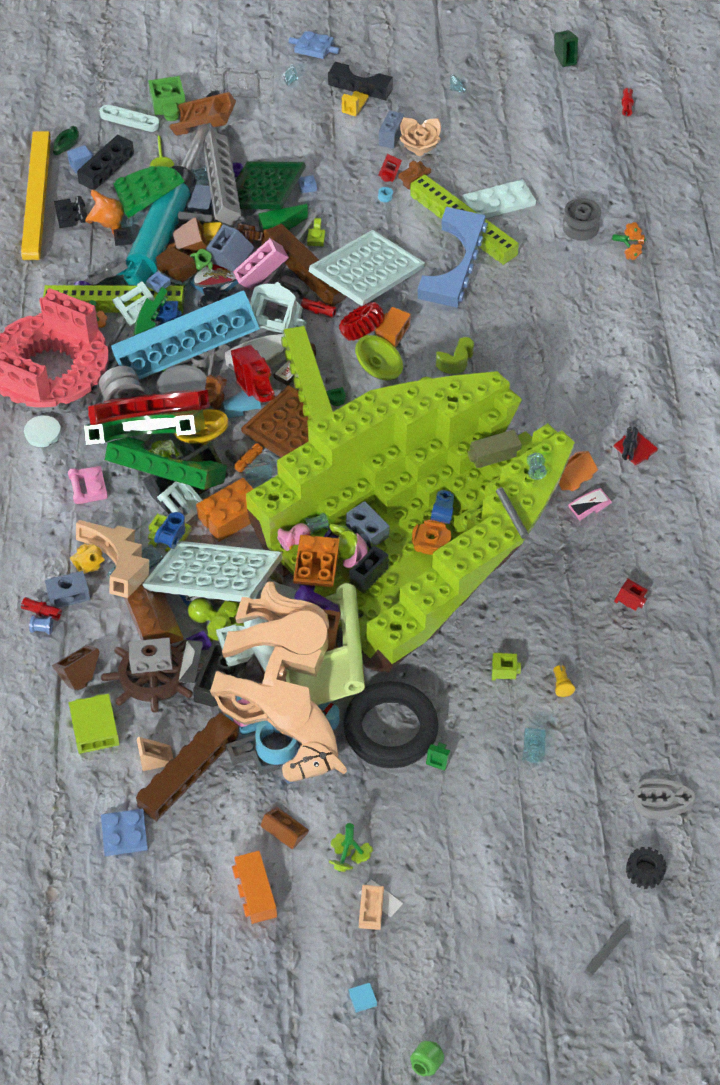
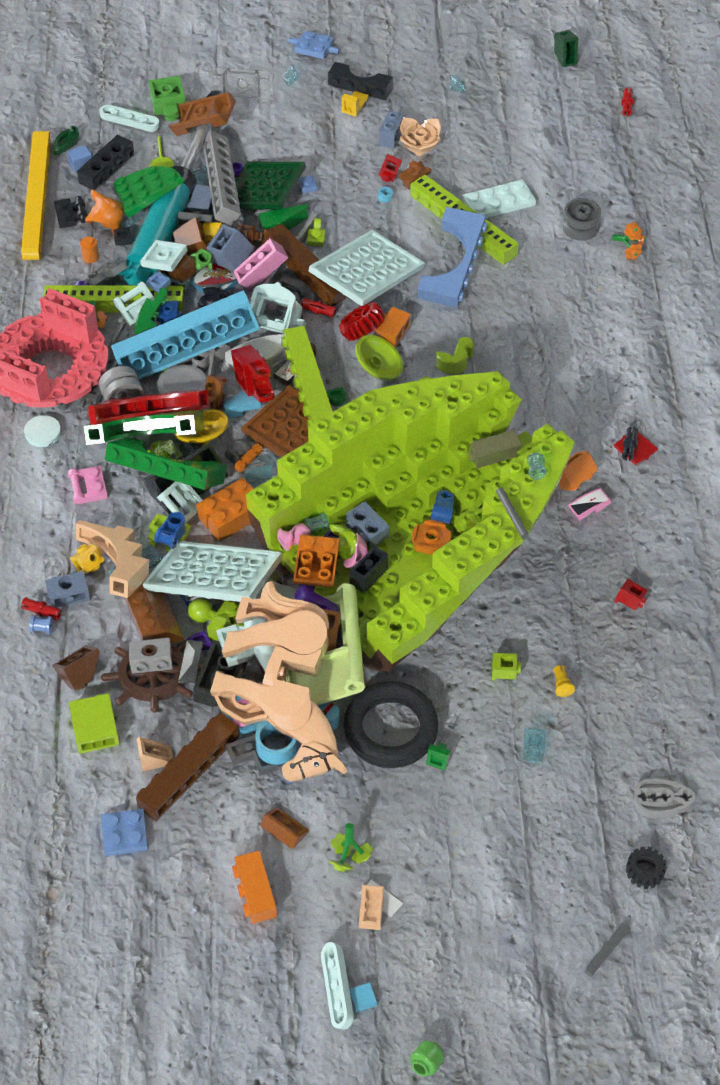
none -> orange brick [80,236,99,263]
none -> light aqua plate [140,240,187,272]
none -> light aqua plate [321,942,354,1030]

